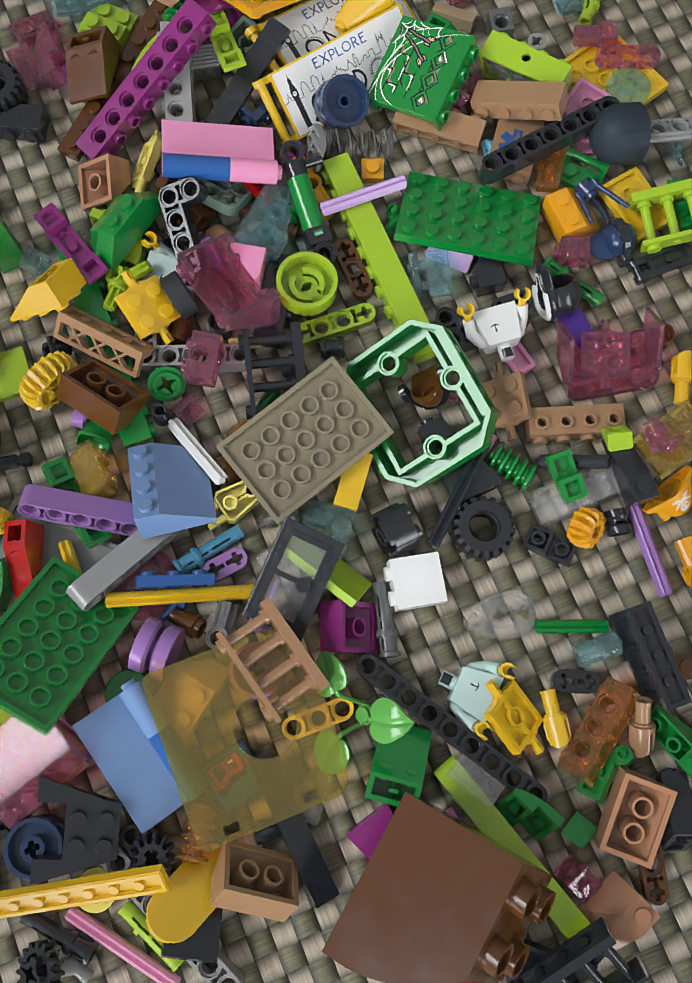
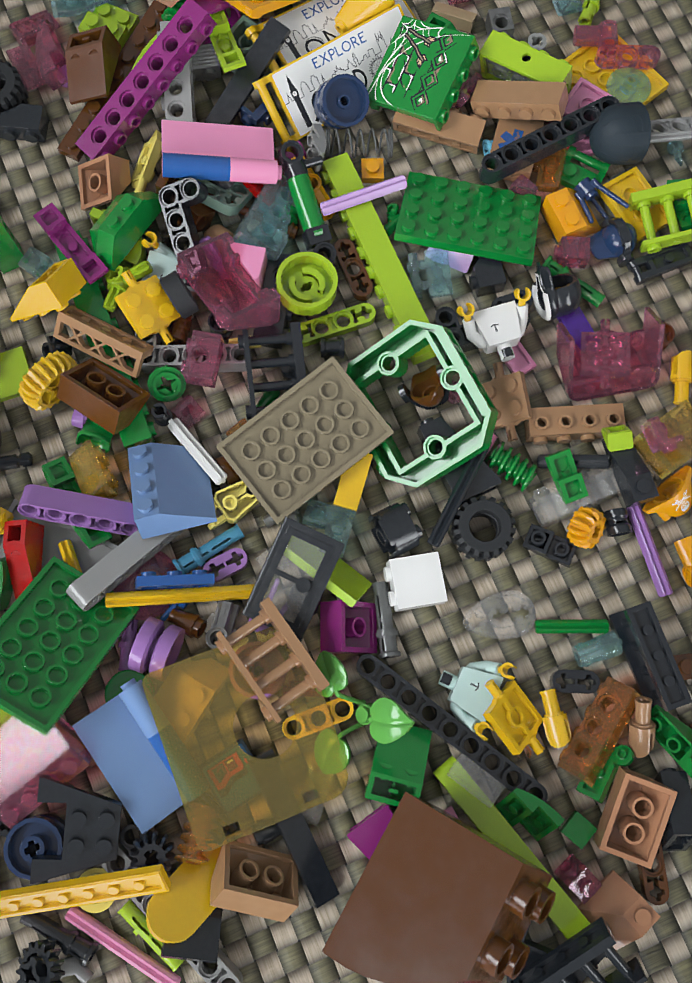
none -> medium lavender pin [118,620,138,671]
none -> clear pink slope [509,174,538,196]

